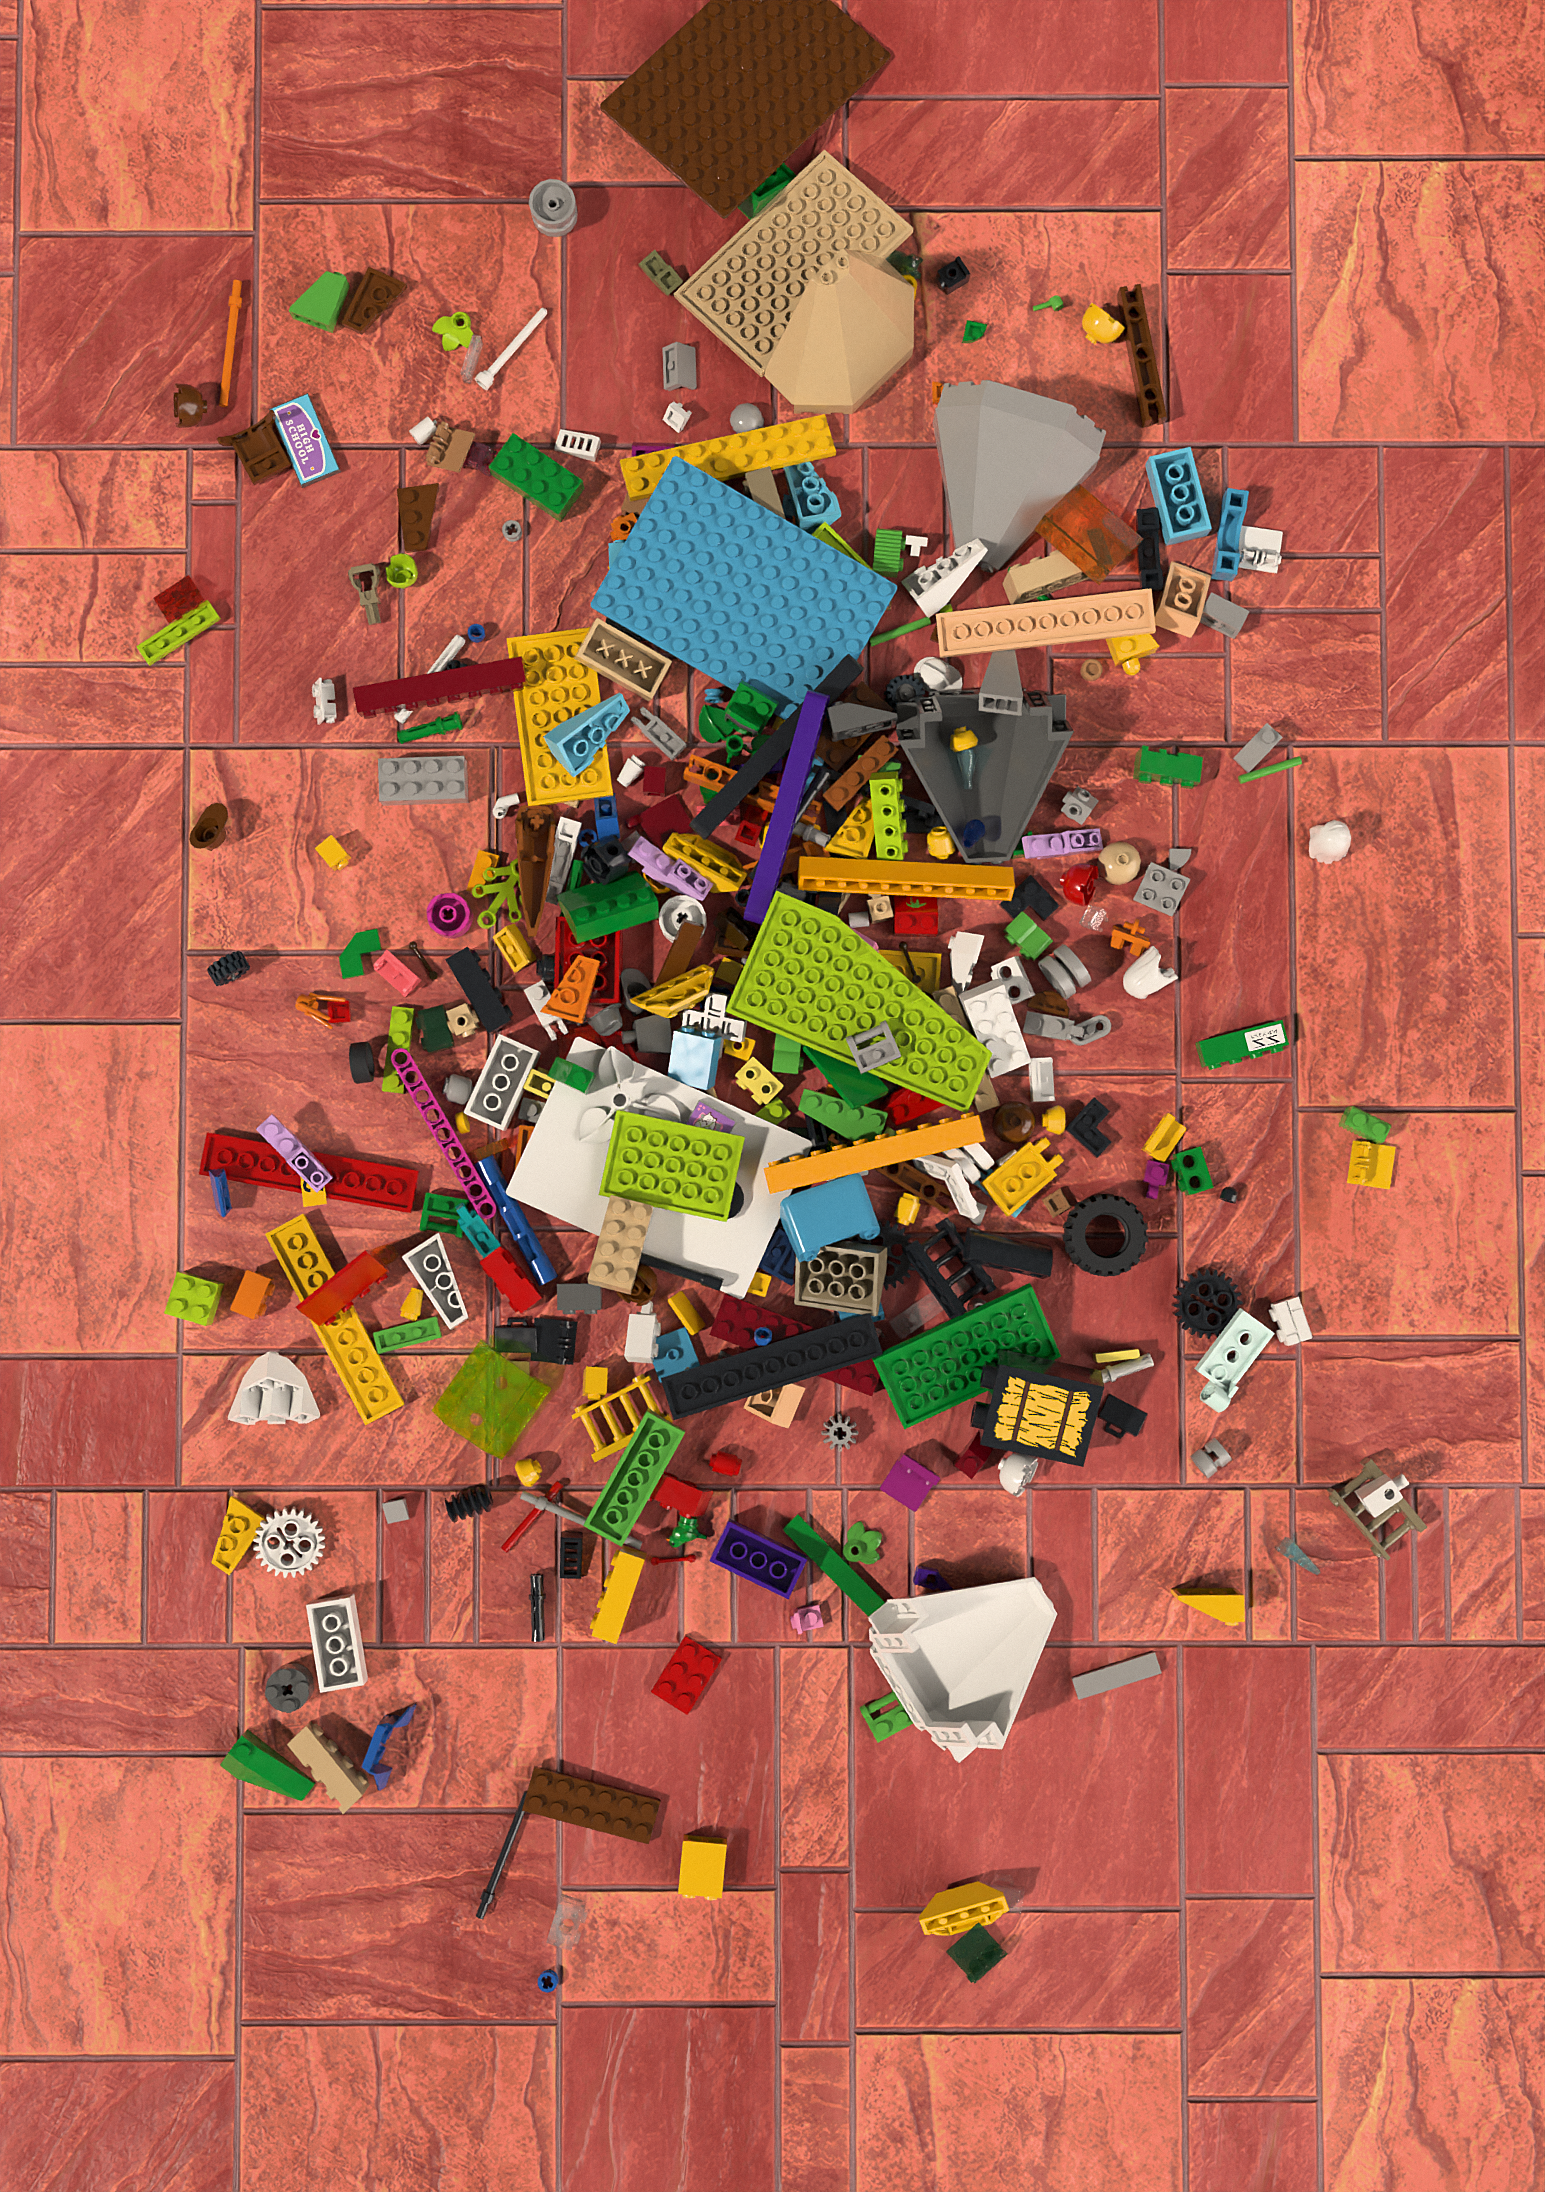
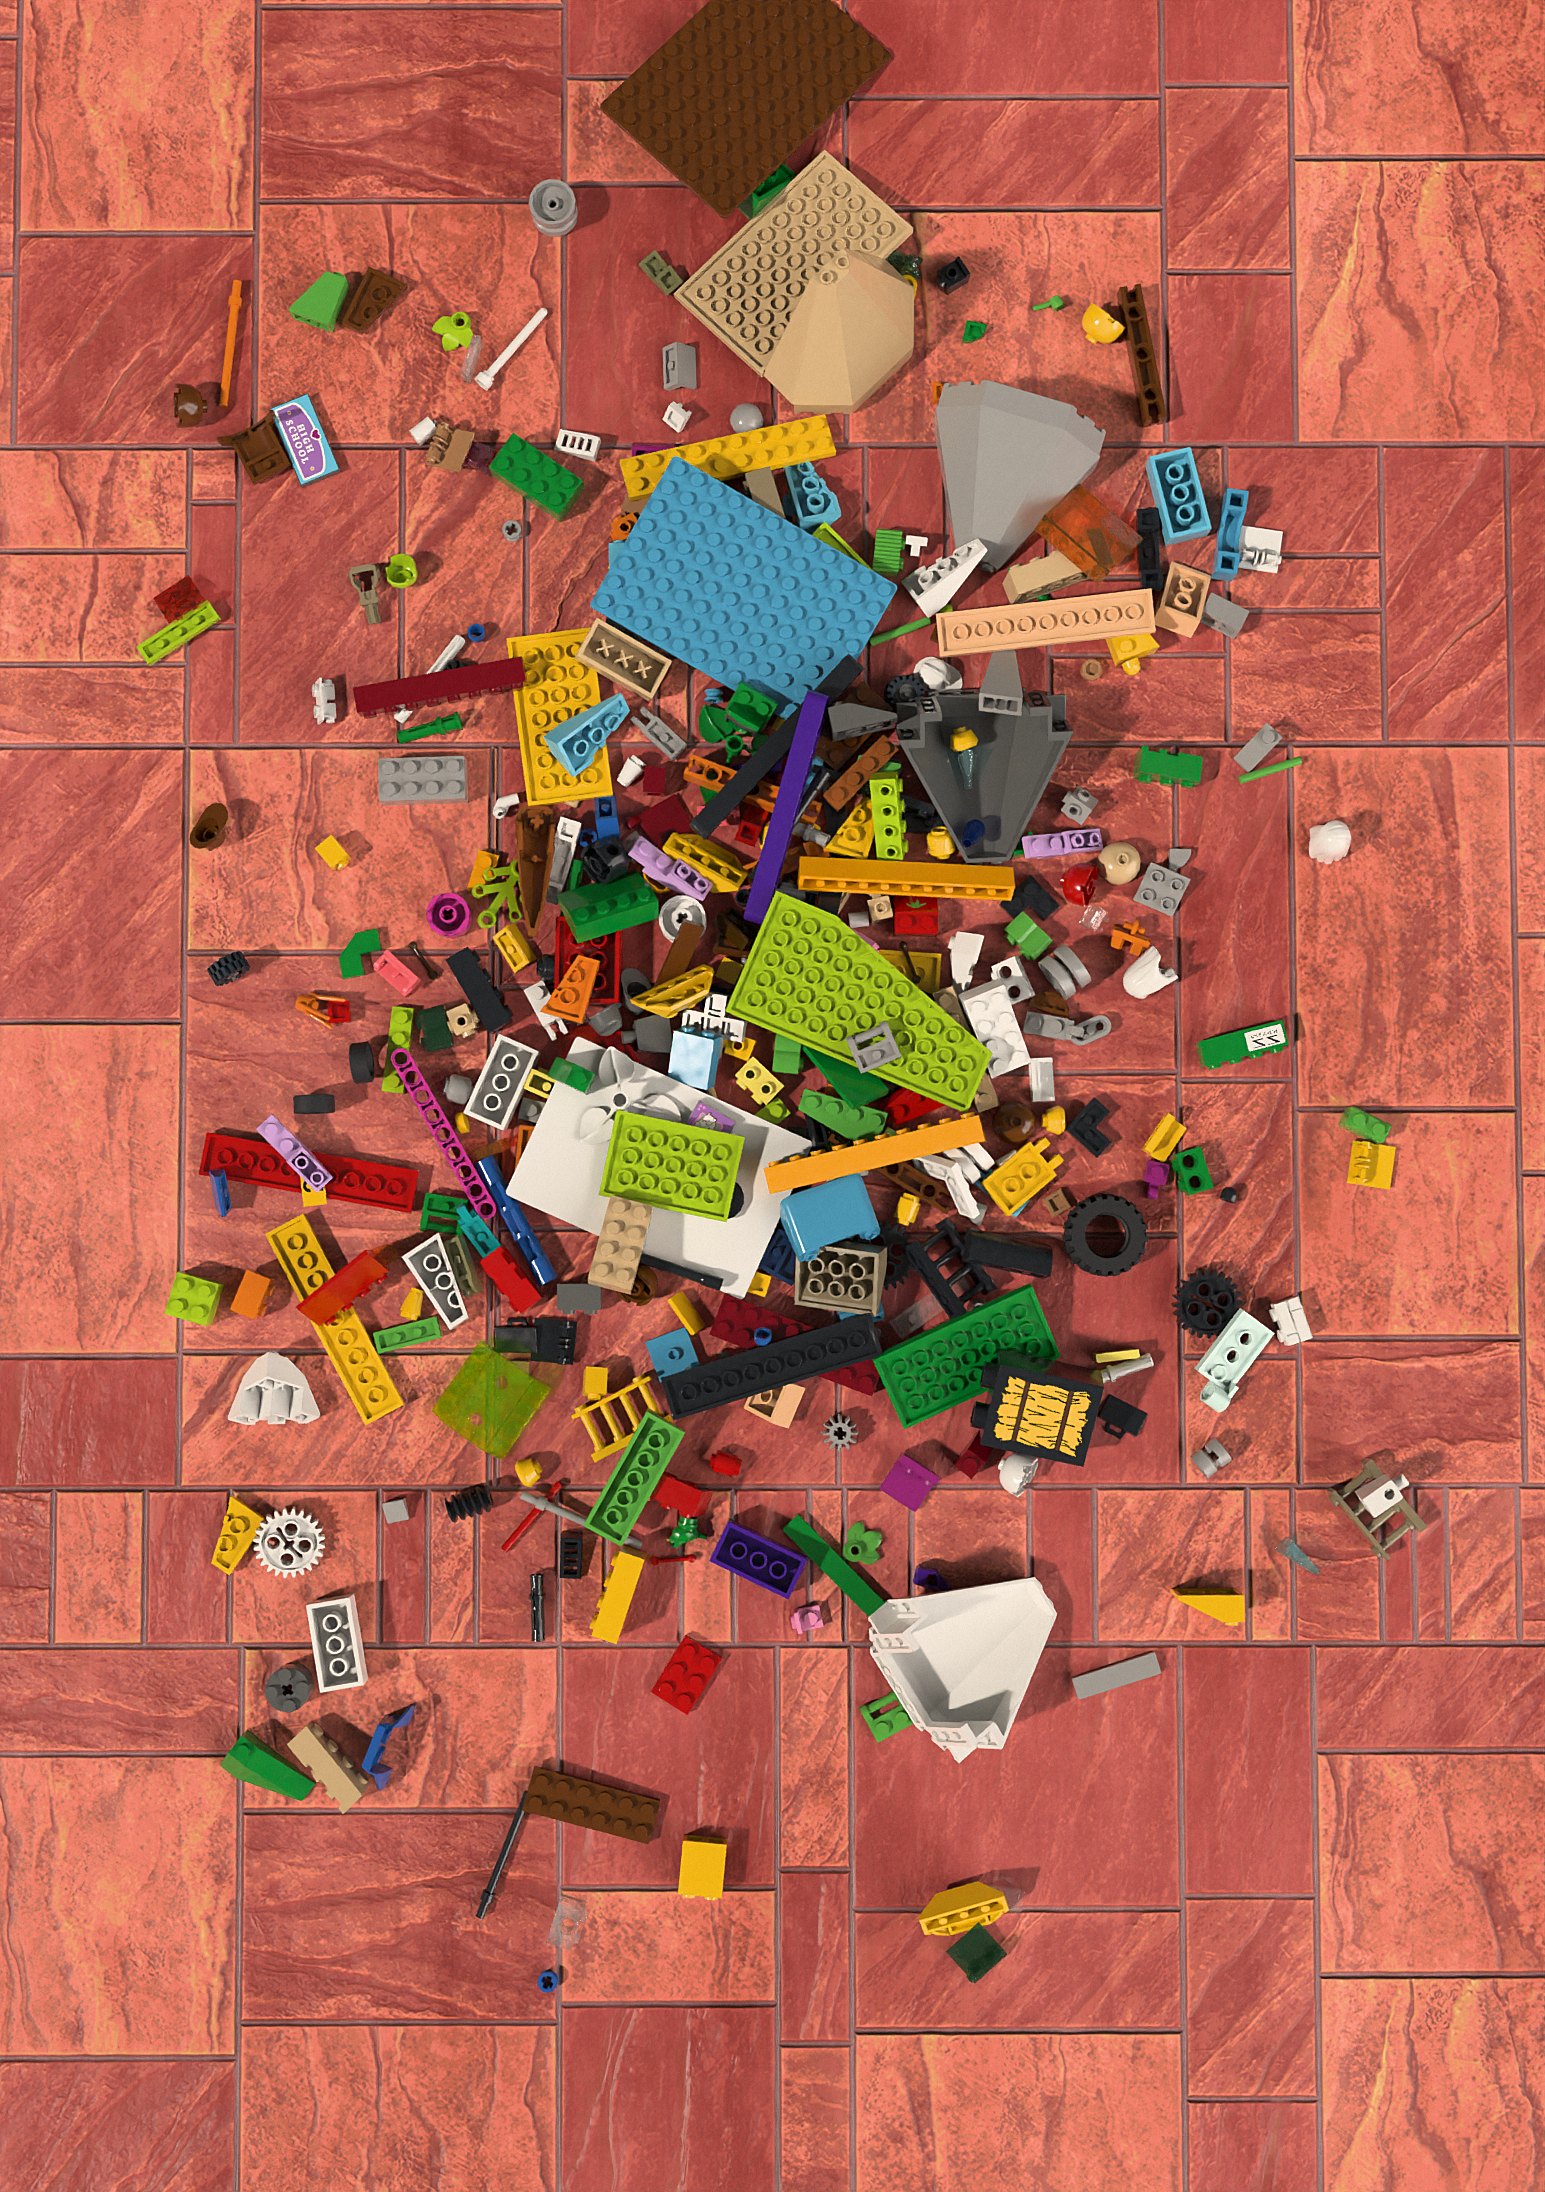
reddish brown wing [397,483,440,553] -> none
white hinge [624,1301,661,1363] -> none
none -> black tyre [293,1094,335,1114]
none -> olive hinge [443,1235,483,1297]

